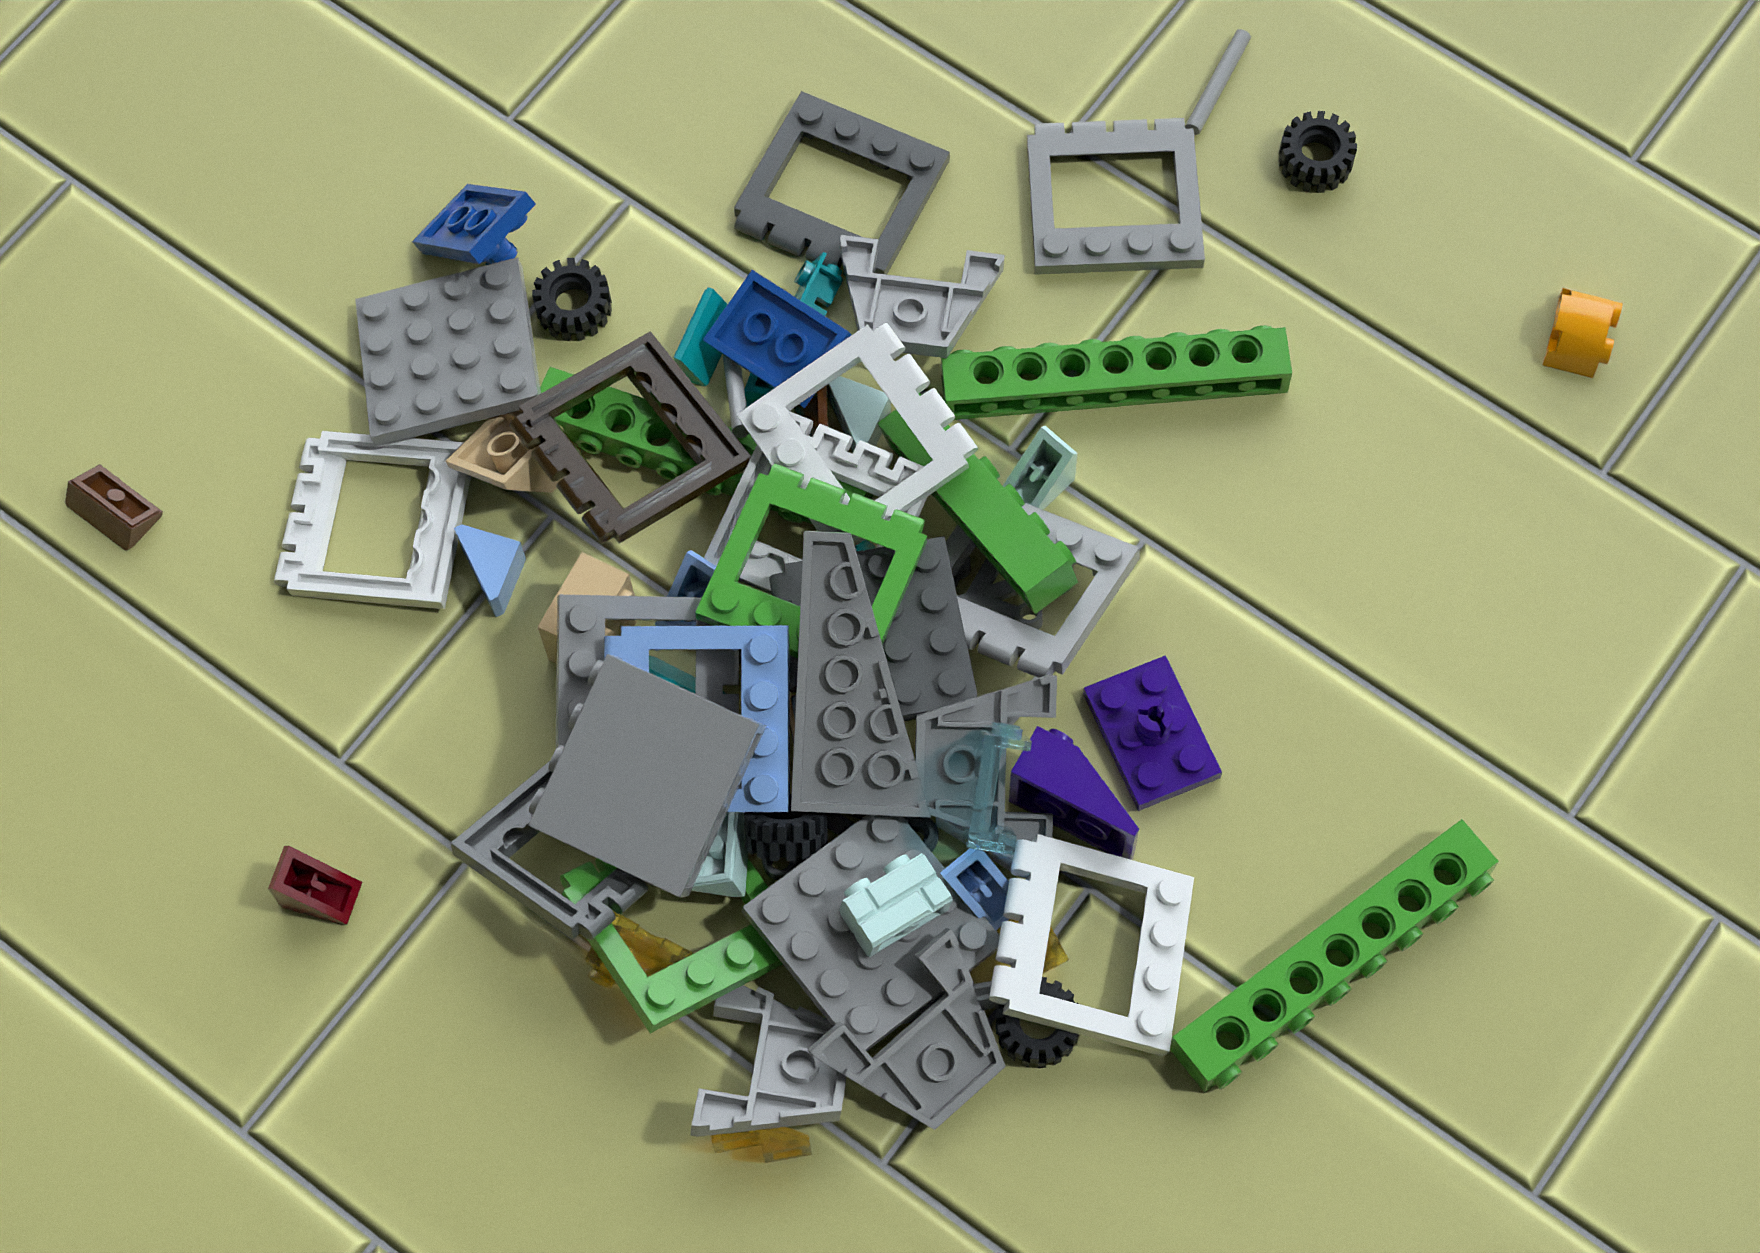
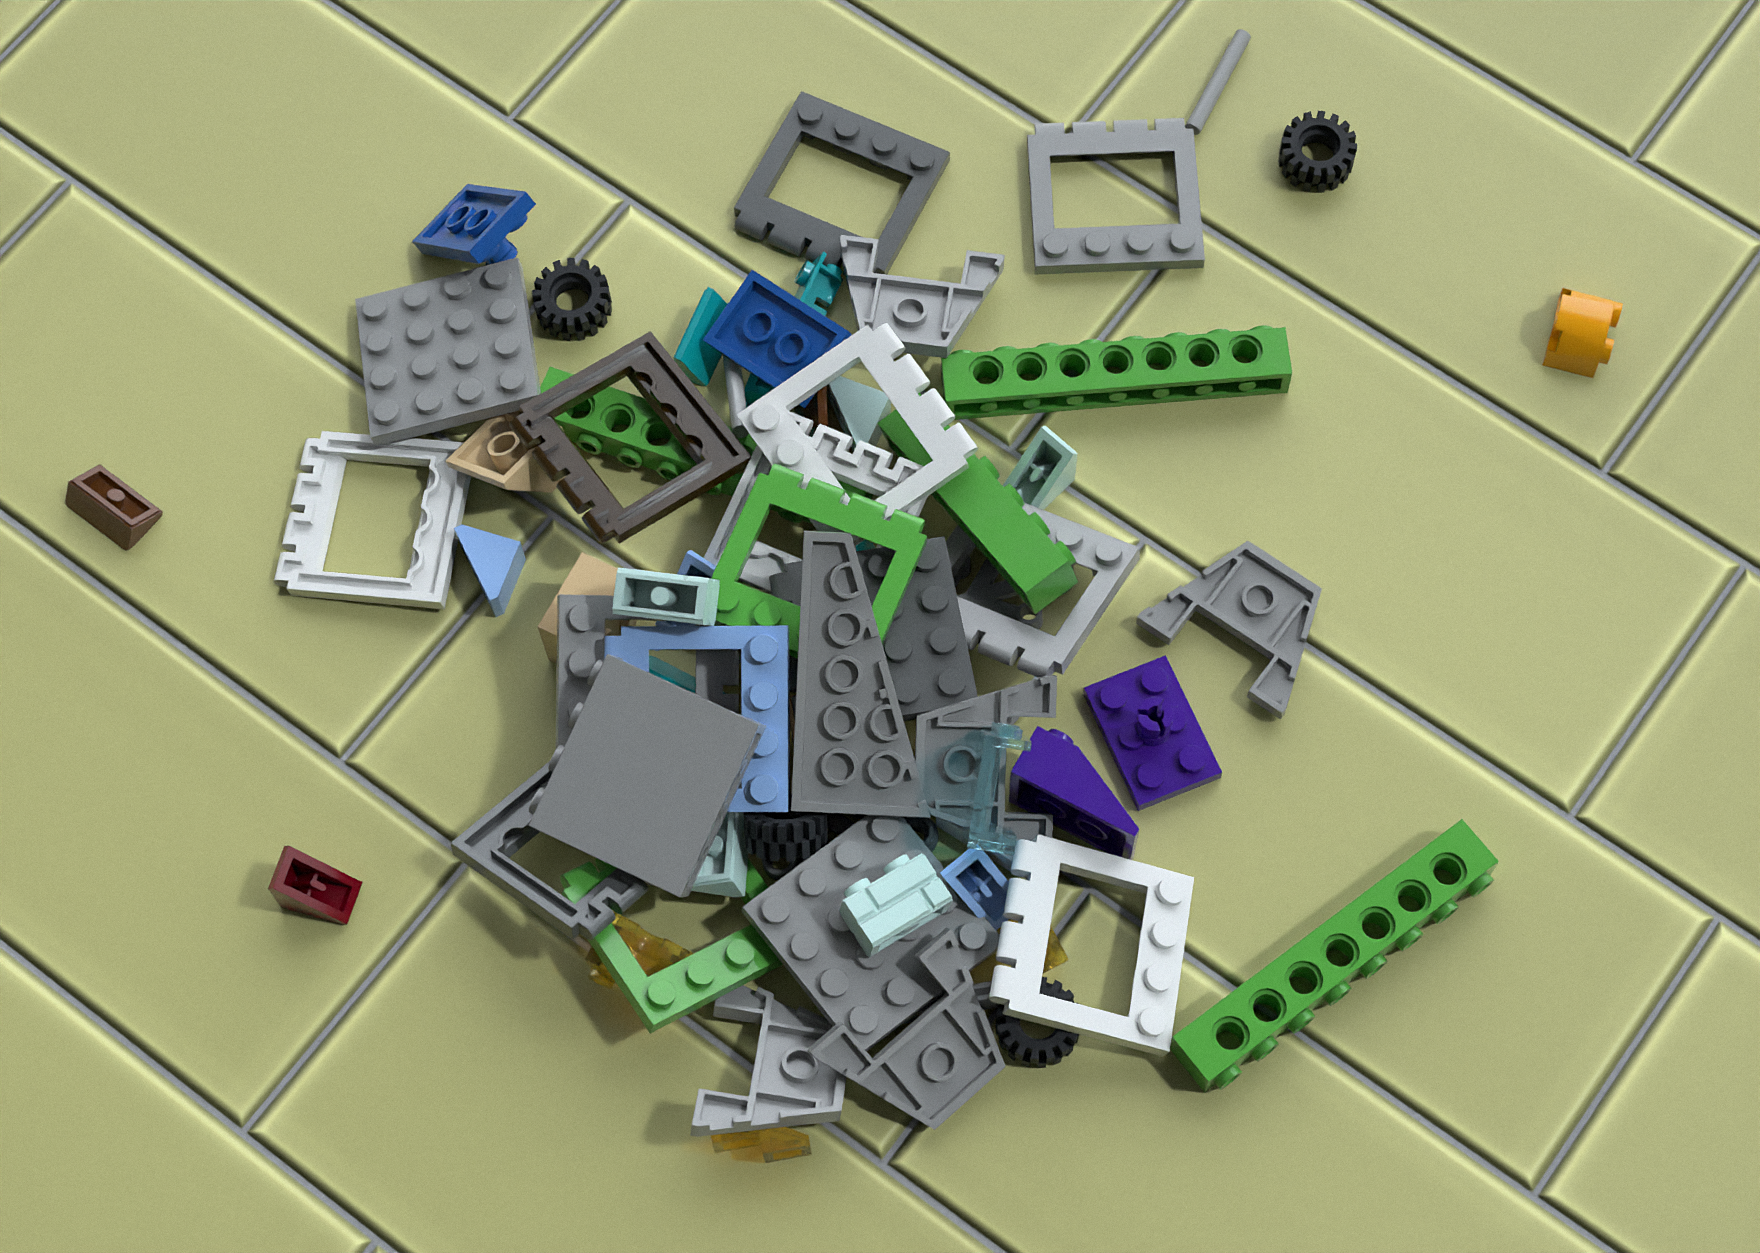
none -> light aqua brick [612,567,720,626]
none -> light grey wing [1136,541,1322,719]

